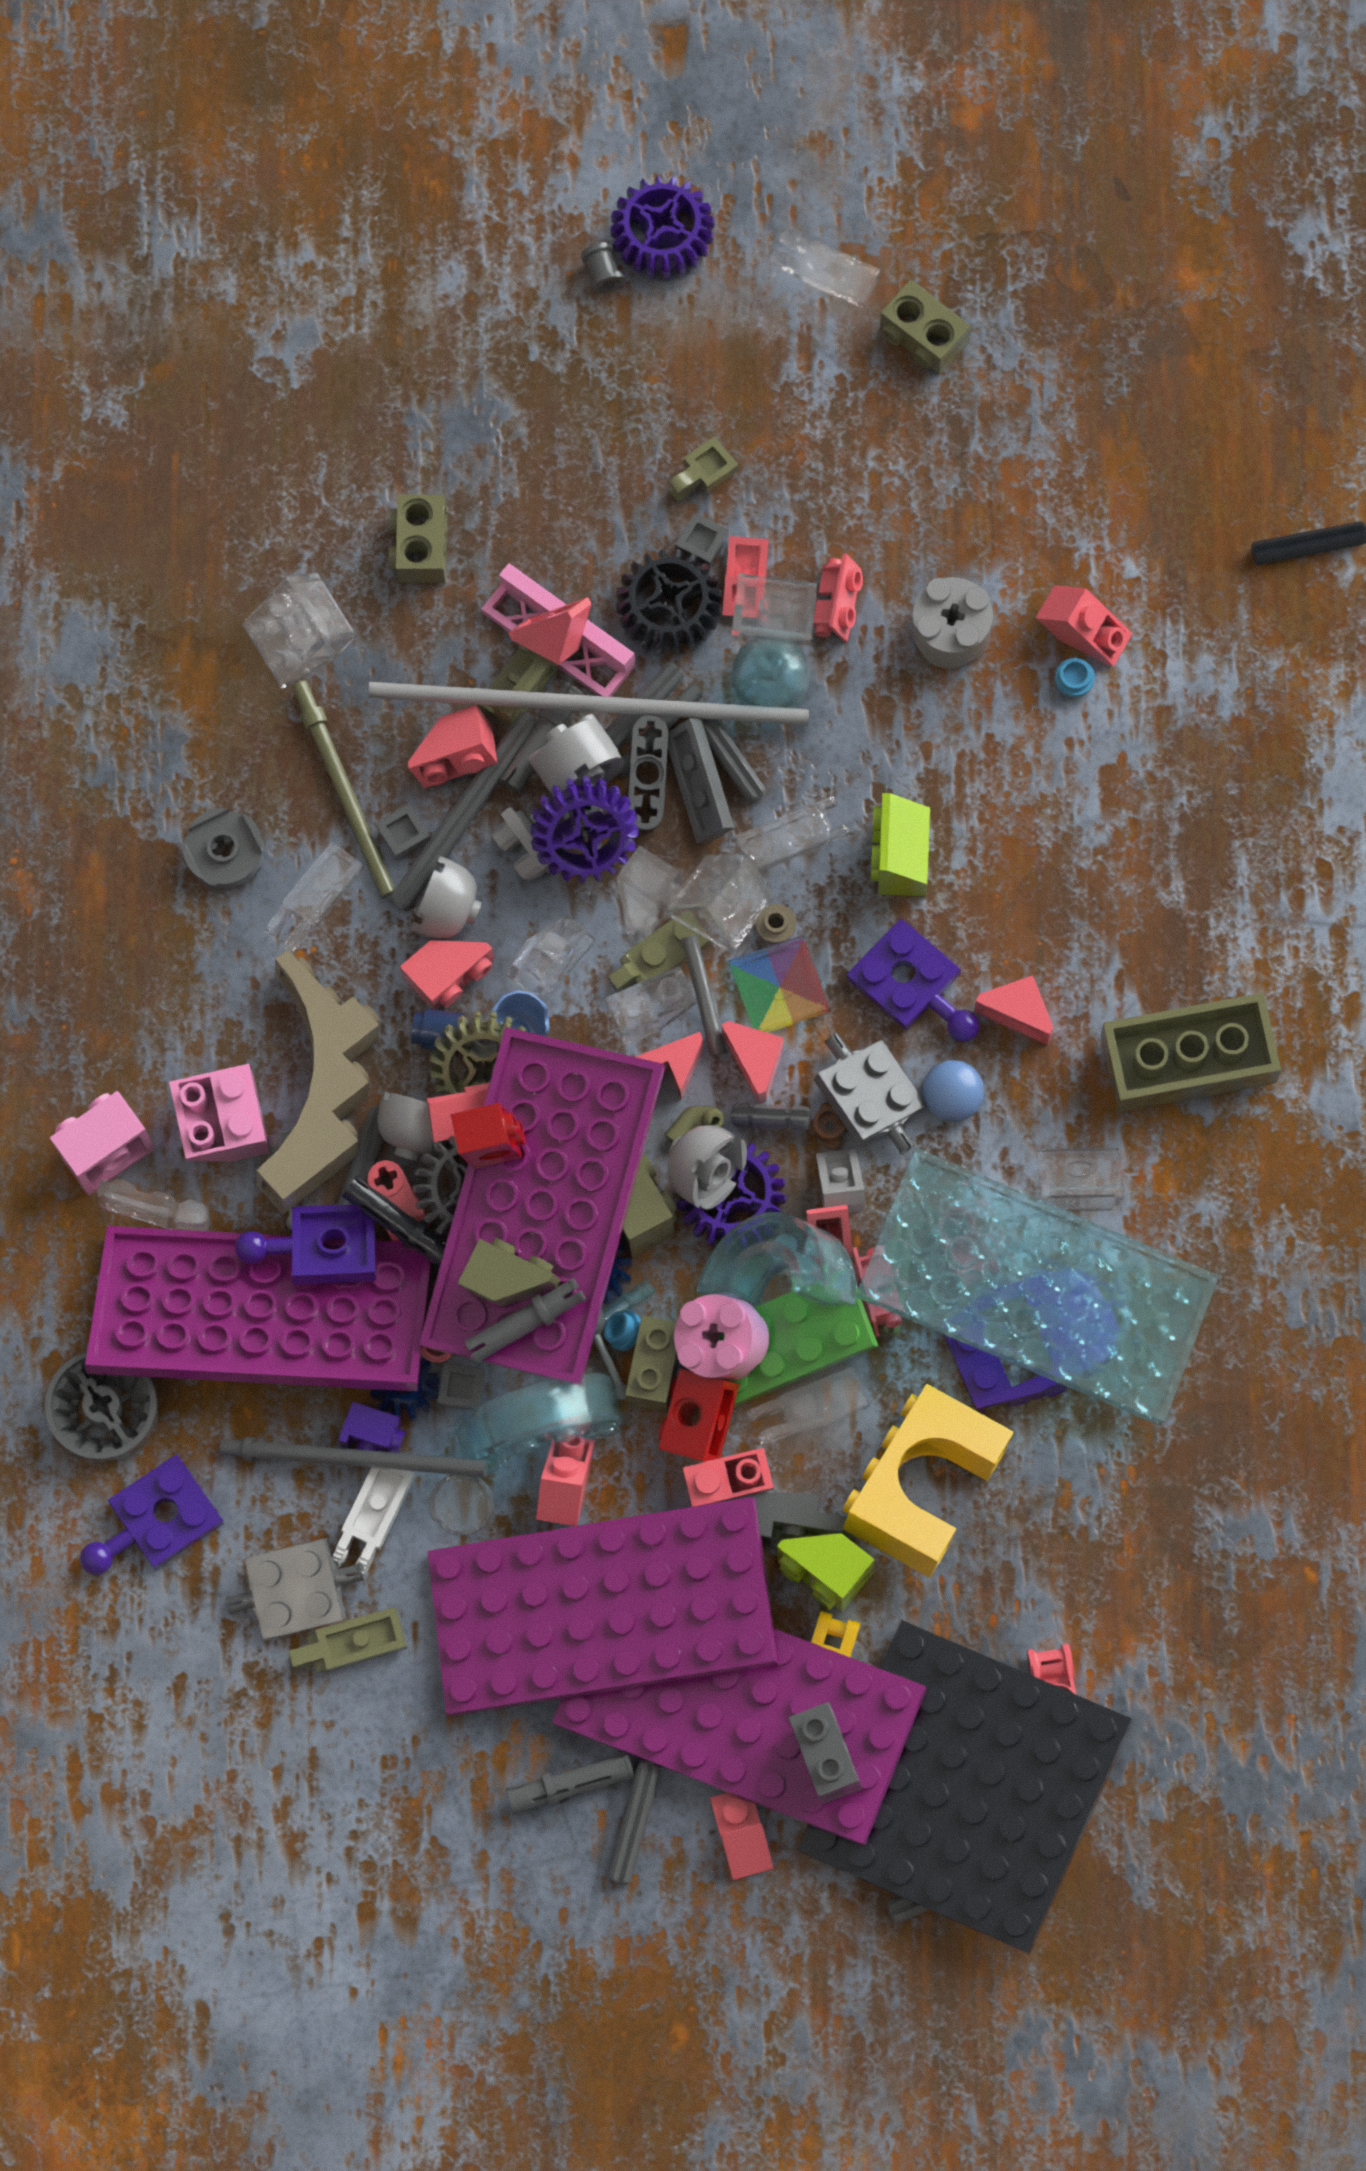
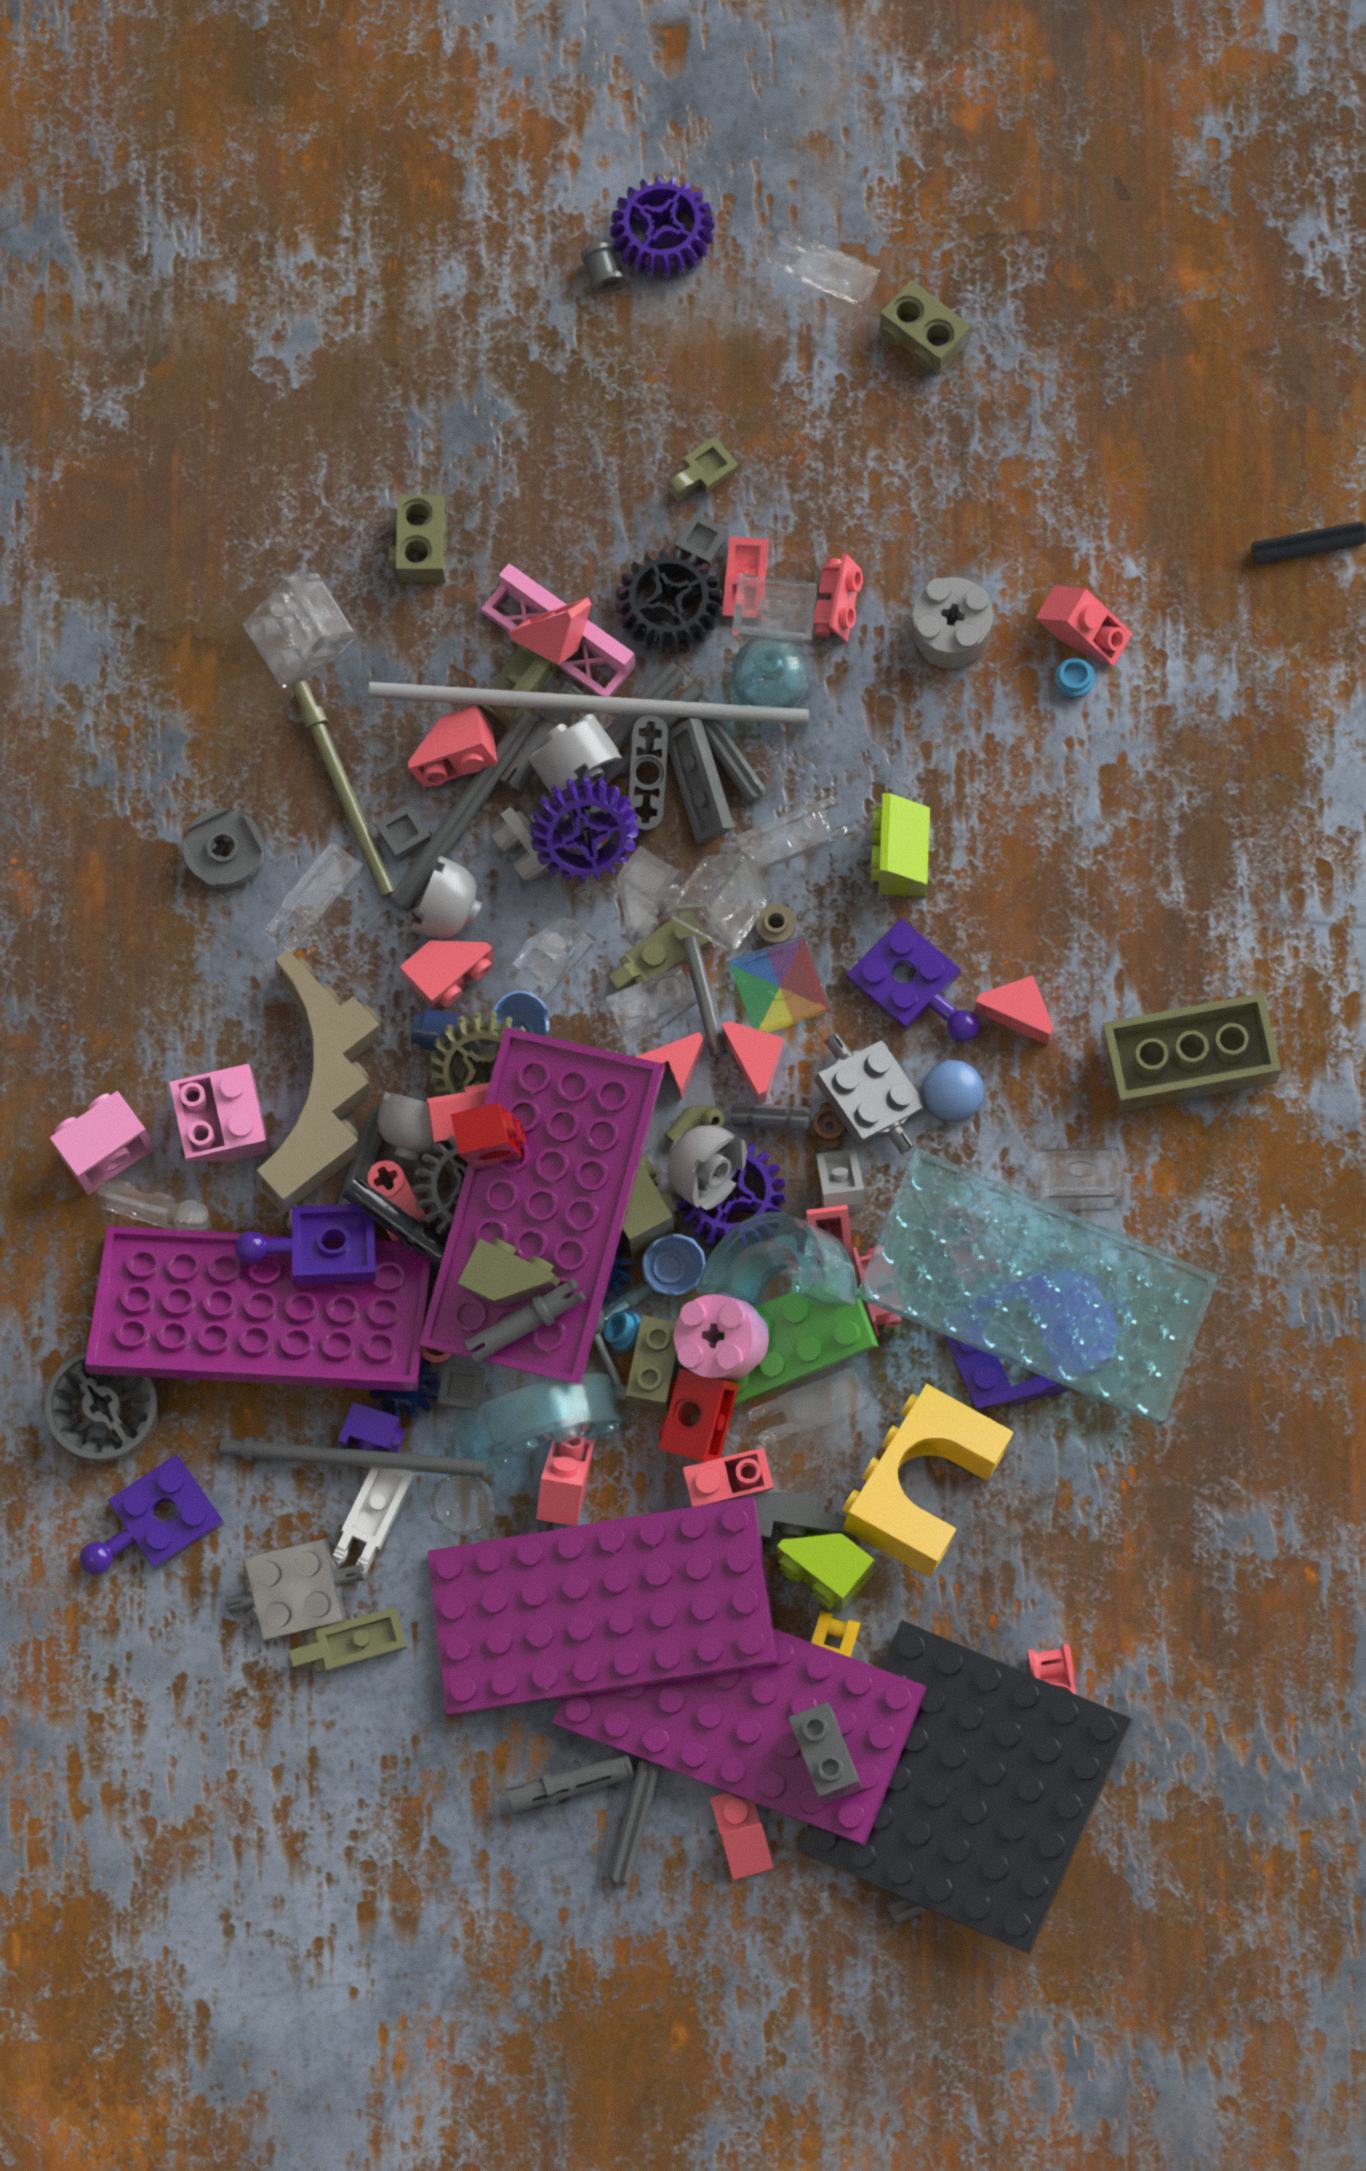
none -> medium blue hair [641,1233,706,1297]

